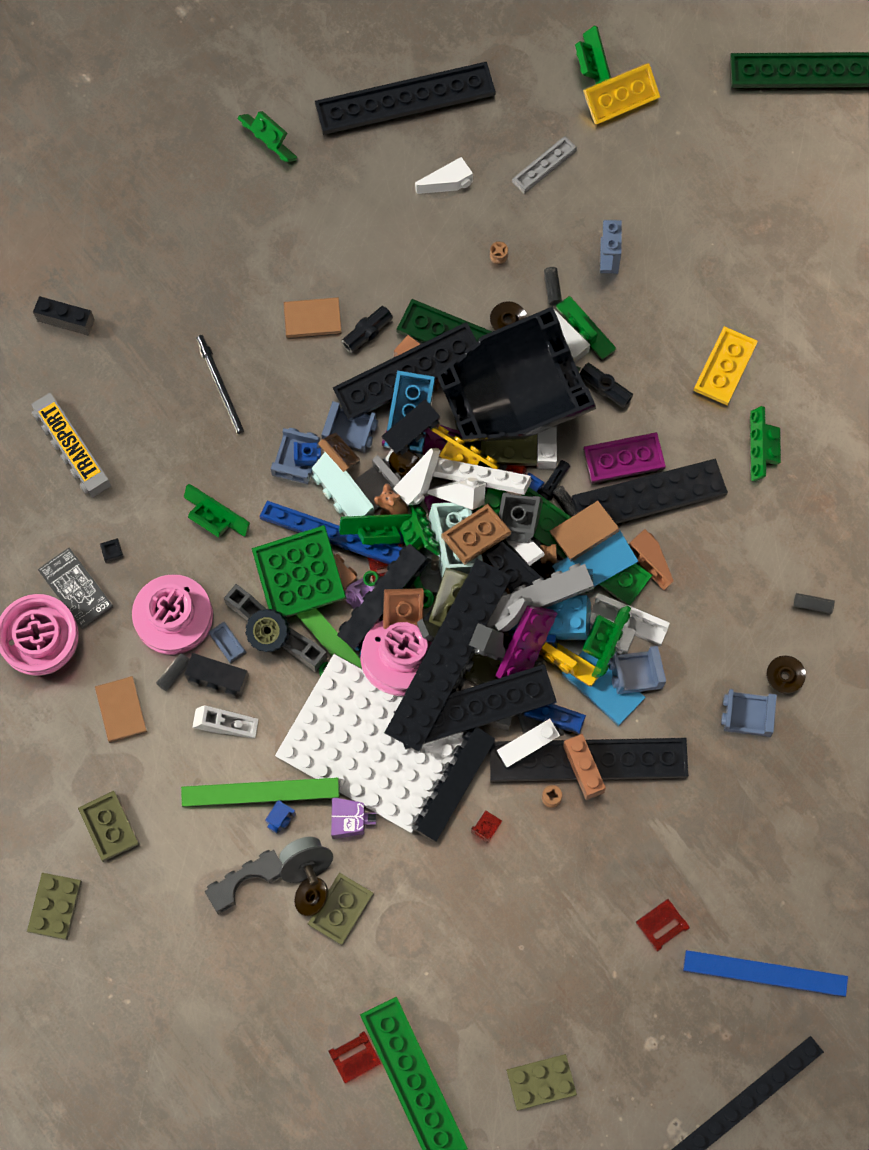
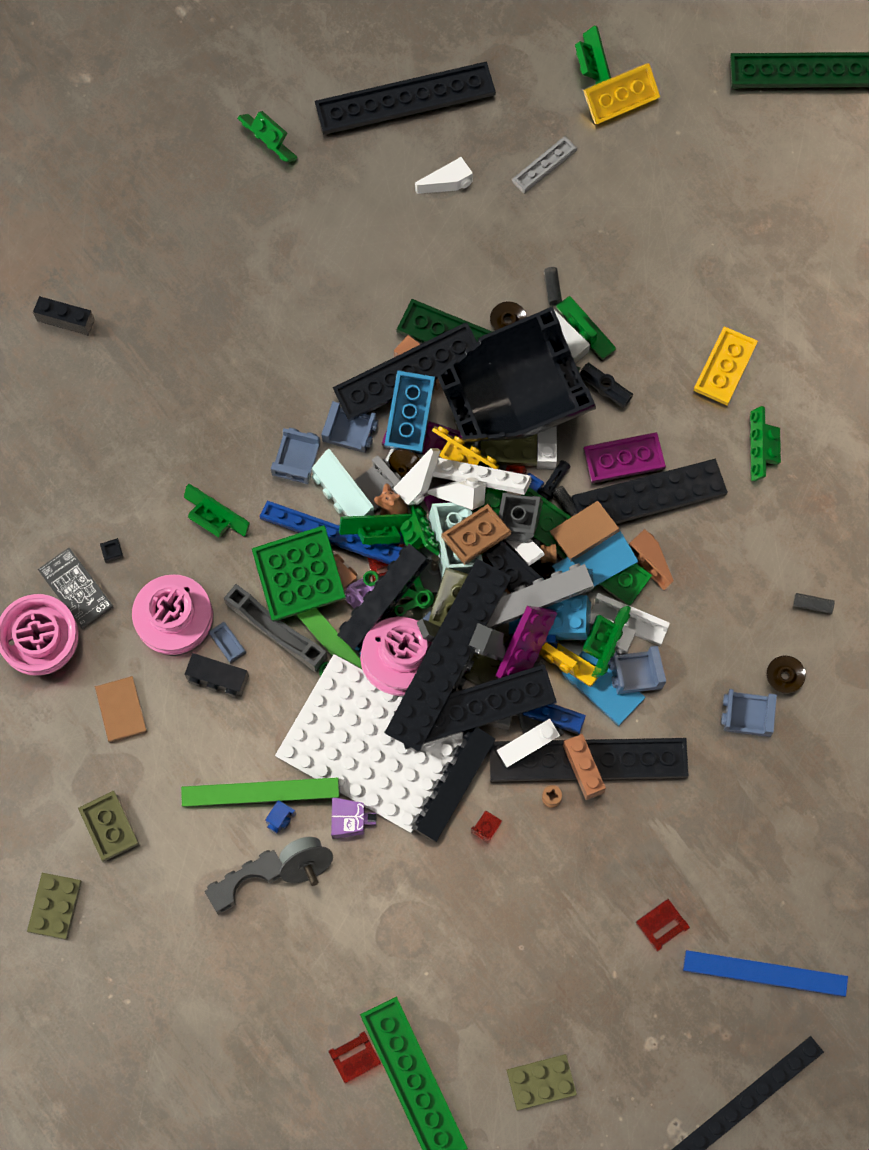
brick [31,393,111,498] -> none
dark grey piece [156,653,190,691] -> none
white slope [193,705,258,738] -> none
black bar [196,335,244,434] -> none
black wheel [245,609,290,652] -> none
medium nougat tile [284,297,341,338] -> none
blue brick [294,442,321,466] -> none
dark brown dish [294,877,328,917] -> none
olive plate [308,872,374,946] -> none
medium nougat tile [318,433,360,472] -> none
black piece [341,305,393,353] -> none
black brick [381,399,441,455] -> none
nougat tile [383,588,424,629] -> none
medium nougat wheel [490,241,508,264] -> none
light grey slope [495,596,533,632] -> none
sand blue panel [600,220,622,274] -> none

